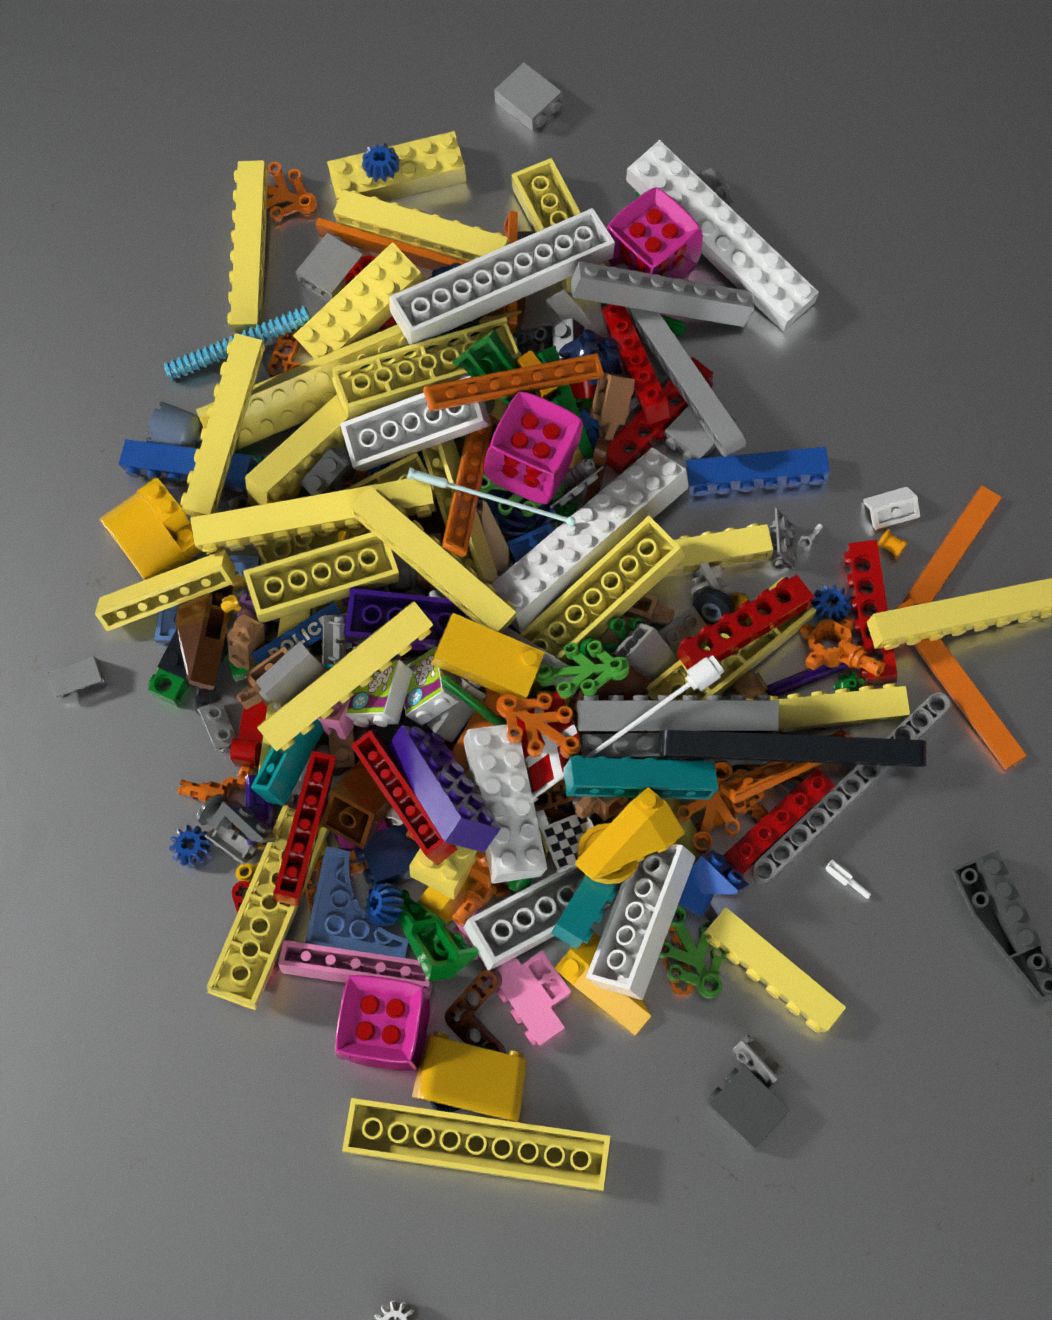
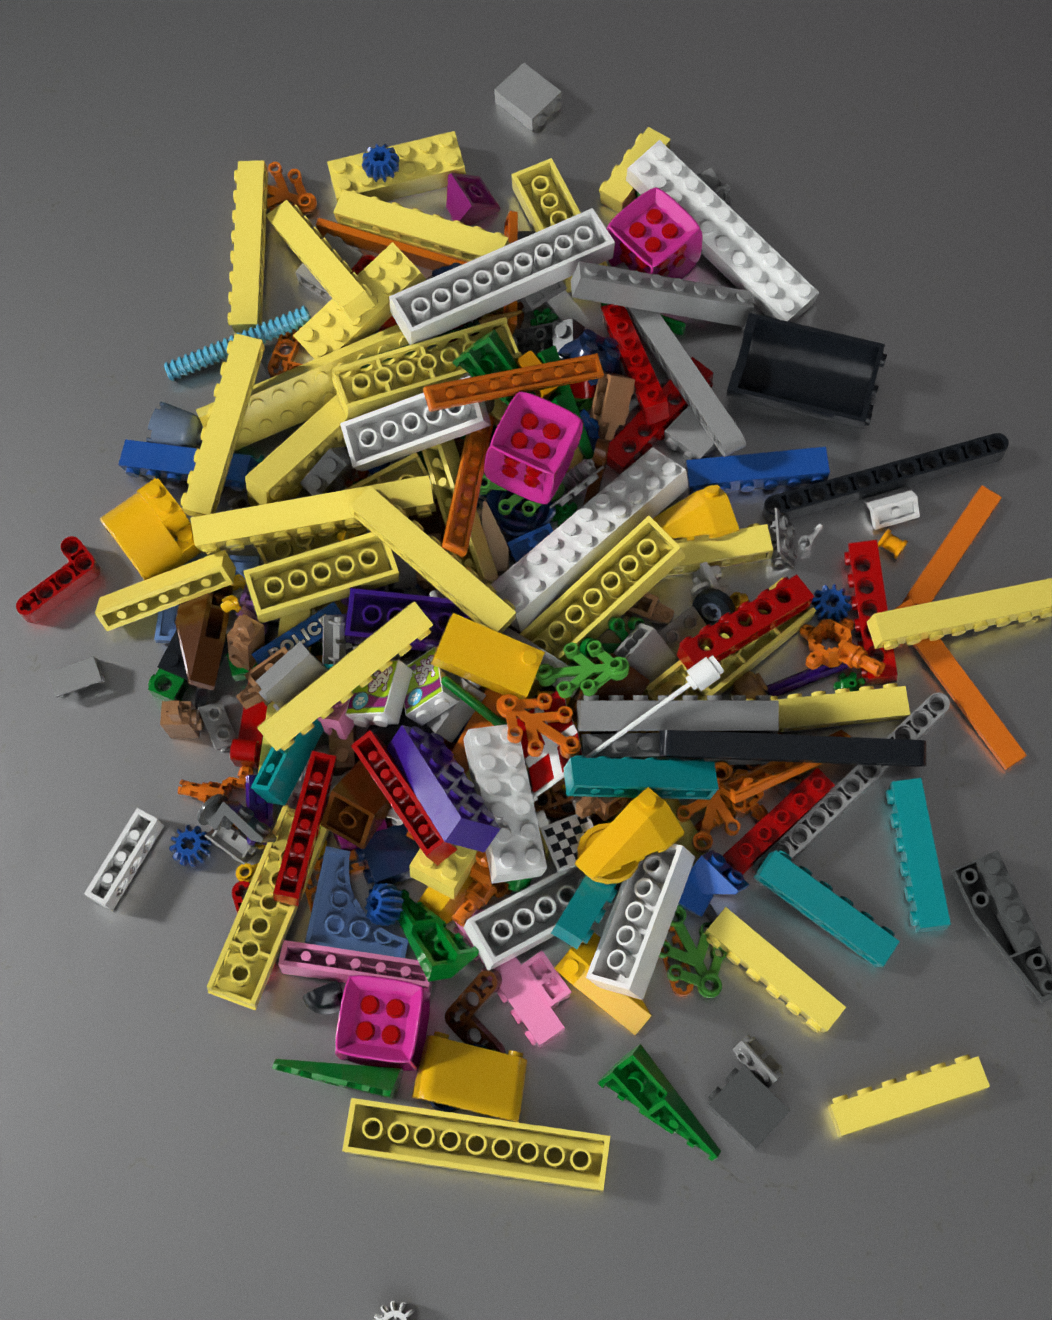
light aqua piece [407,467,576,526] -> none
white axle [825,859,871,899] -> none
none -> red beam [16,536,100,623]
none -> white brick [84,808,164,911]
none -> medium nougat hinge [160,701,204,738]
none -> light yellow brick [266,200,374,322]
none -> green wedge [272,1059,404,1099]
none -> black brick [302,981,343,1015]
none -> magenta slope [446,173,501,226]
none -> light grey hinge [517,281,567,313]
none -> green plant [530,308,558,327]
none -> green wedge [597,1044,721,1161]
none -> light yellow brick [599,127,670,213]
none -> yellow wedge [653,485,739,541]
none -> black cylinder [727,312,887,429]
none -> teal brick [753,850,900,968]
none -> black beam [762,433,1009,524]
none -> light yellow brick [828,1054,990,1138]
none -> teal brick [886,778,951,933]

